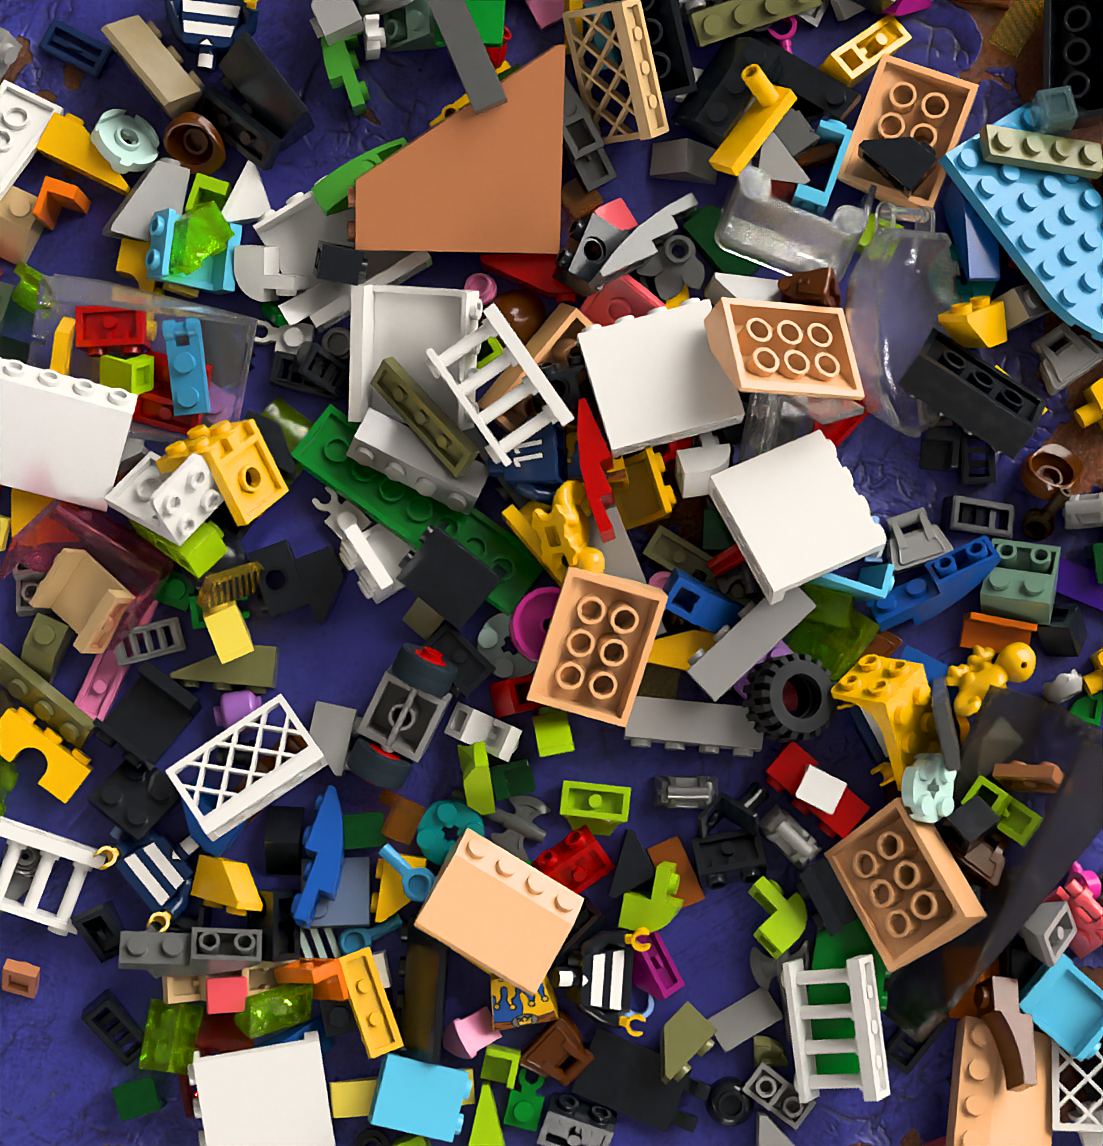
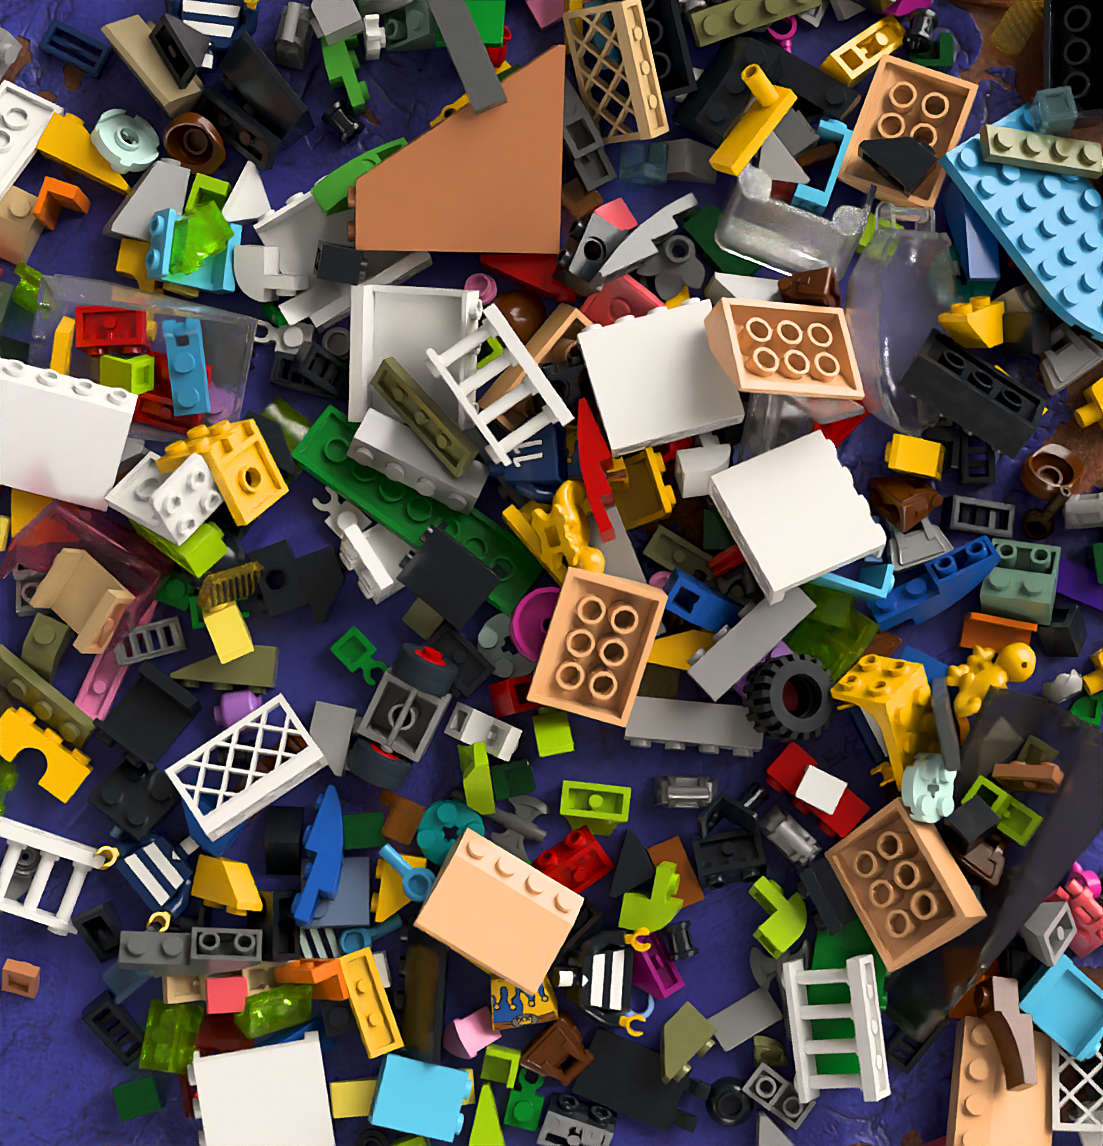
none -> clear light blue panel [102,959,152,1005]
none -> black slope [149,13,211,89]
none -> light grey piece [274,2,314,70]
none -> black bush [321,100,365,145]
none -> green plate [330,626,389,686]
none -> clear light blue panel [619,140,669,187]
none -> black bush [662,920,699,961]
none -> reddish brown piece [870,475,943,532]
none -> yellow slope [885,433,946,481]
none -> black bush [902,8,939,53]
none -> dark green panel [908,33,954,75]
none -> black panel [1002,310,1051,354]
none -> olive tile [1016,735,1060,765]

